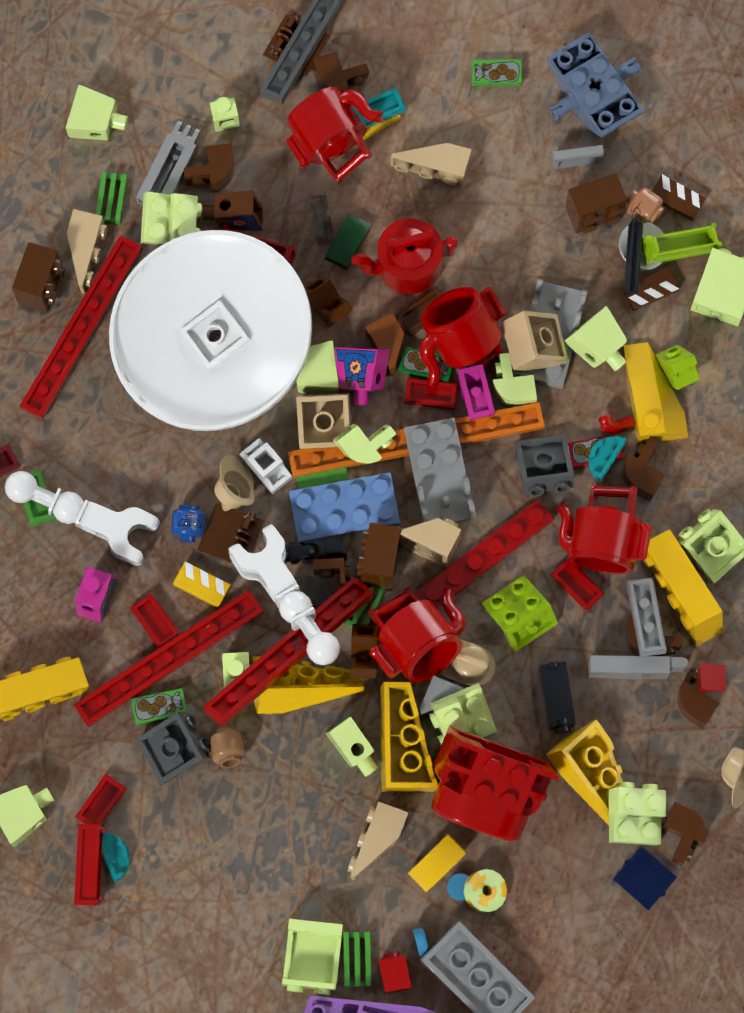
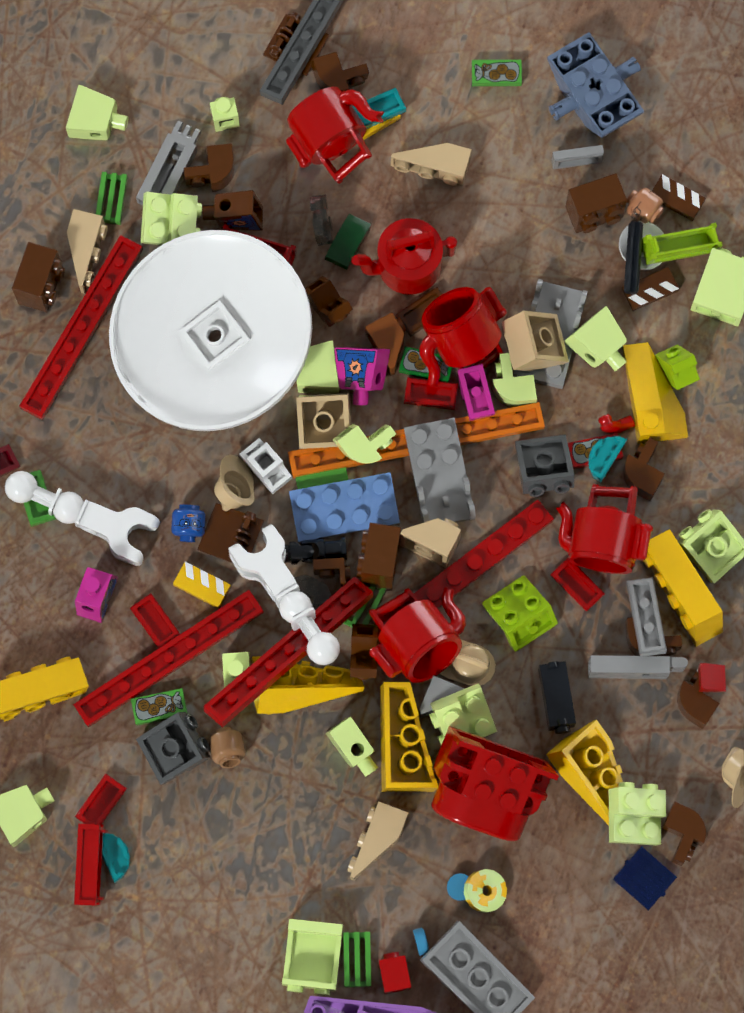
yellow slope [408,833,467,892] -> none

